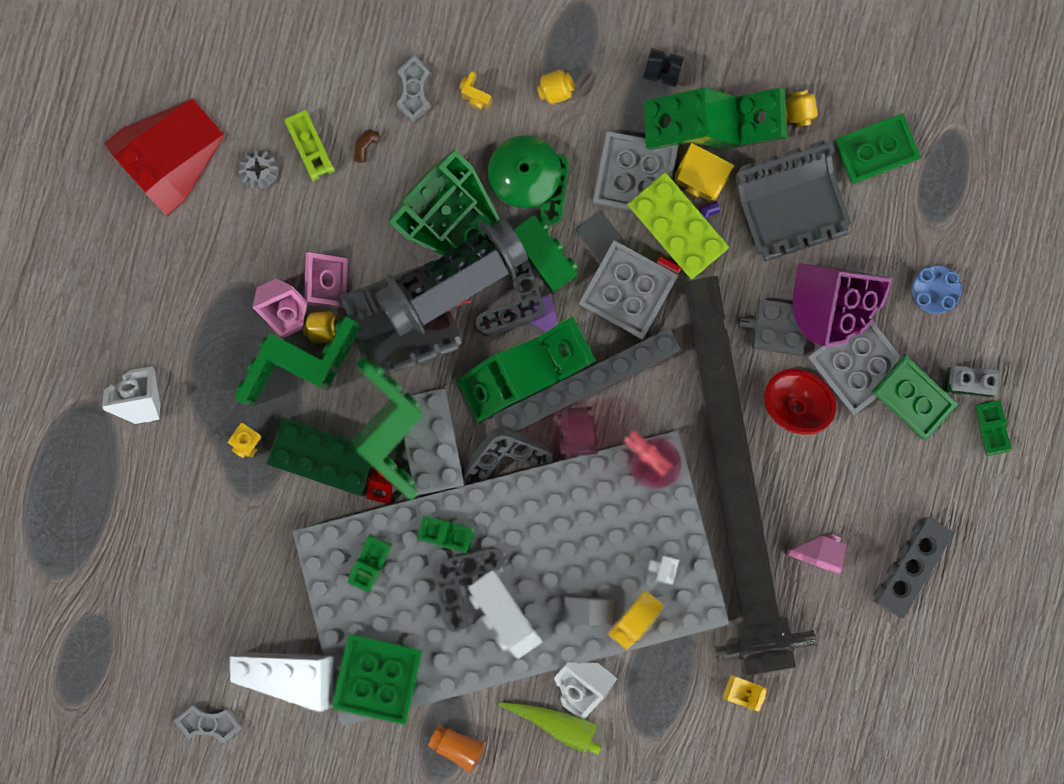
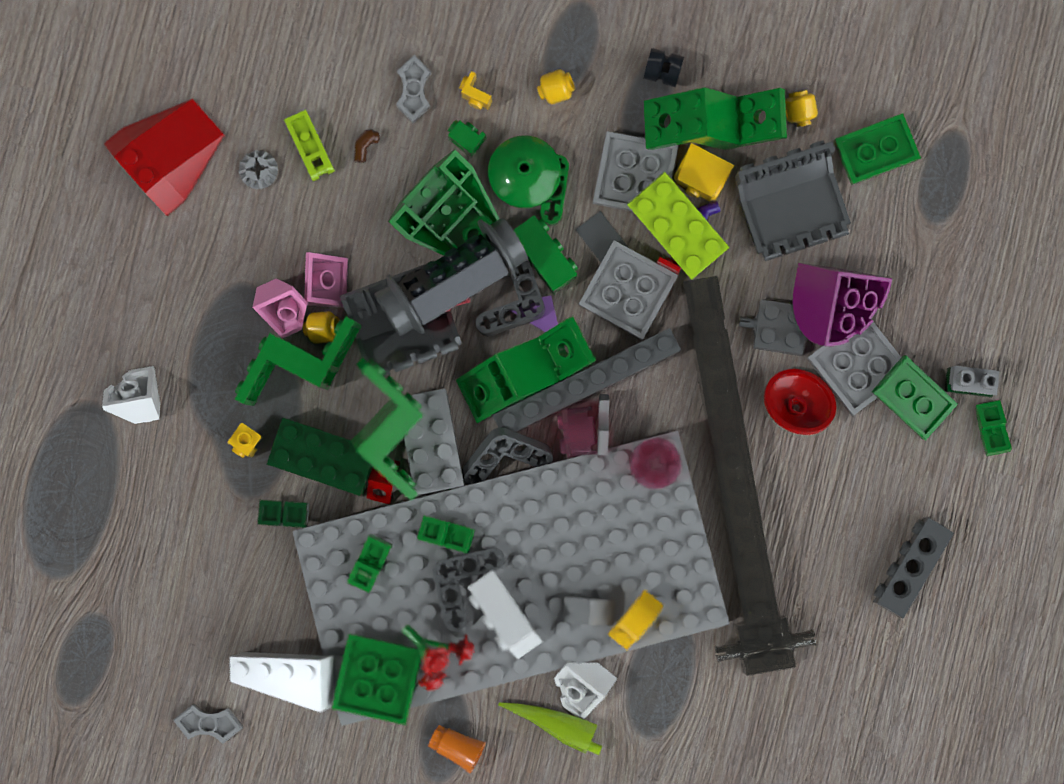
coral pin [624,431,673,477] -> none
white tile [648,556,679,584] -> none
yellow bracket [722,675,767,712] -> none
bright pink slope [786,533,846,574] -> none
medium blue dish [912,265,962,314] -> none
none -> dark green hips [257,500,309,528]
none -> red plant [401,624,474,691]
none -> green brick [448,120,486,158]
none -> light grey tile [597,394,609,455]

